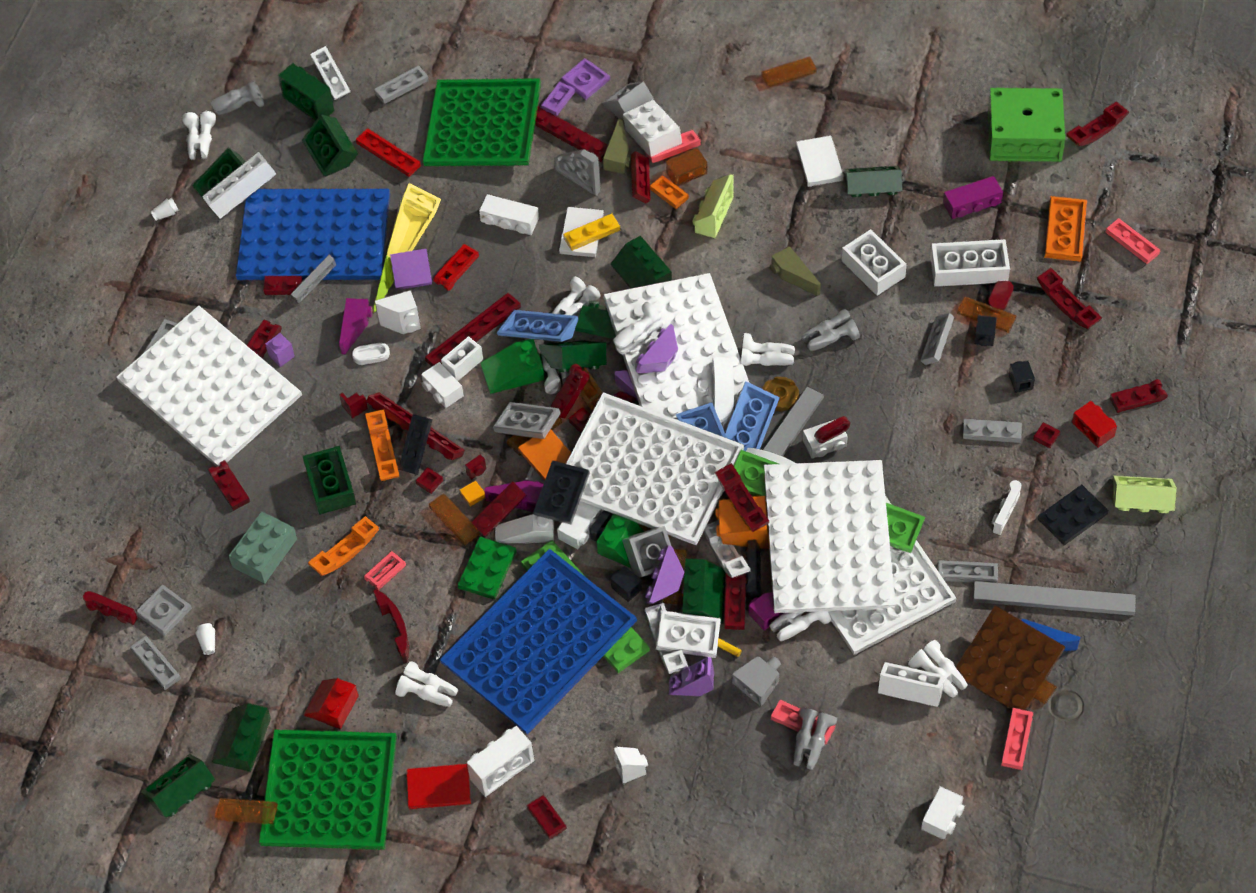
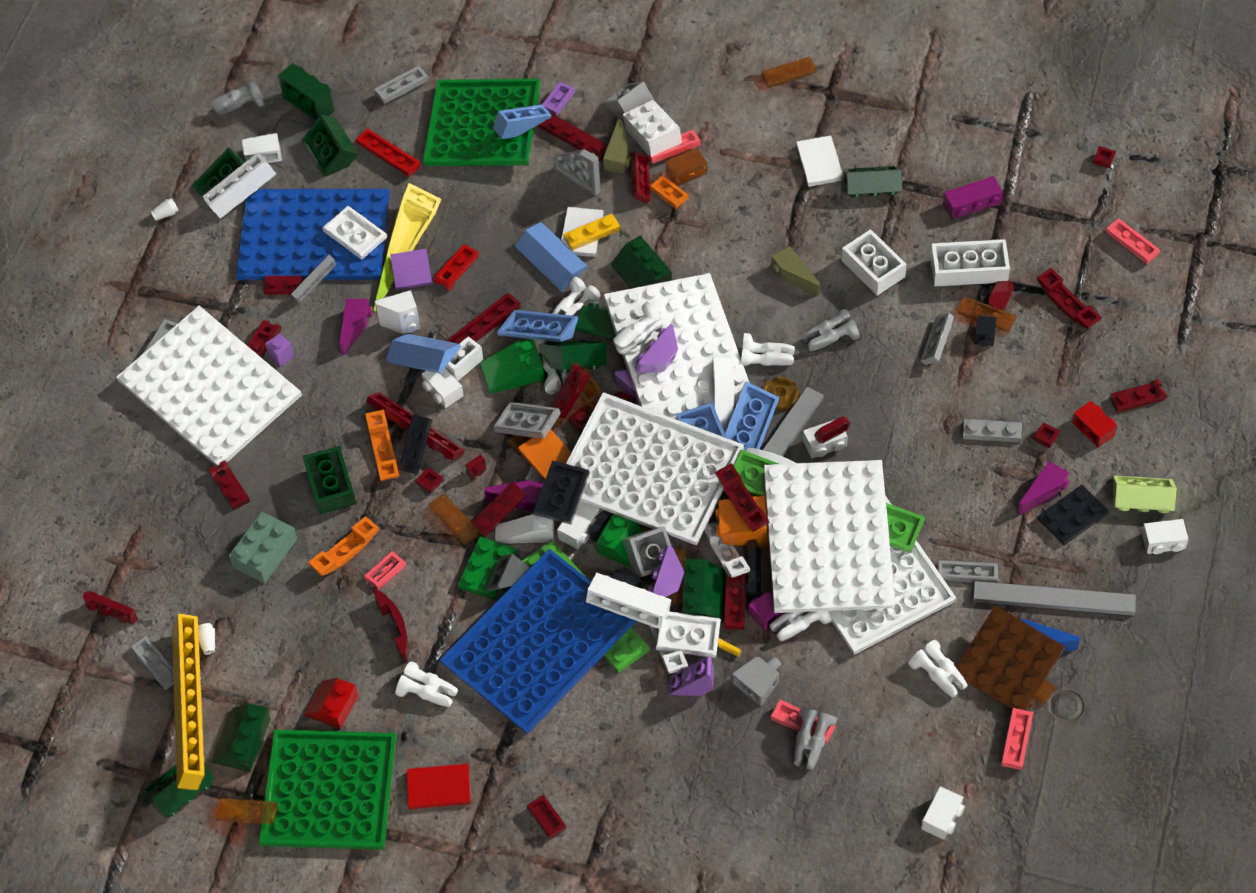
light grey tile [135,584,192,636] -> none
white piece [182,111,216,160] -> none
white slope [310,46,351,100] -> none
dark red panel [339,392,368,419] -> none
white tile [352,343,390,365] -> none
light orange tile [460,481,485,507] -> none
white brick [467,726,534,797] -> none
white brick [479,194,539,235] -> none
medium lavender tile [561,58,610,100] -> none
white slope [614,747,648,784] -> none
yellowish green slope [693,174,734,238] -> none
white brick [878,662,945,707] -> none
bright green gear [988,88,1065,162] -> none
white plate [992,480,1021,535] -> none
black brick [1008,360,1035,393] -> none
orange tile [1044,196,1087,262] -> none
dark red slope [1066,101,1129,146] -> none
none -> yellow brick [172,614,204,790]
none -> white brick [242,133,282,163]
none -> white tile [323,206,387,260]
none -> medium blue slope [386,334,461,373]
none -> dark grey slope [486,554,529,591]
none -> medium blue slope [493,105,551,139]
none -> medium blue slope [515,222,588,292]
none -> white brick [586,573,671,629]
none -> magenta slope [1018,461,1070,514]
none -> dark red plate [1093,146,1116,169]
none -> white brick [1142,519,1188,554]

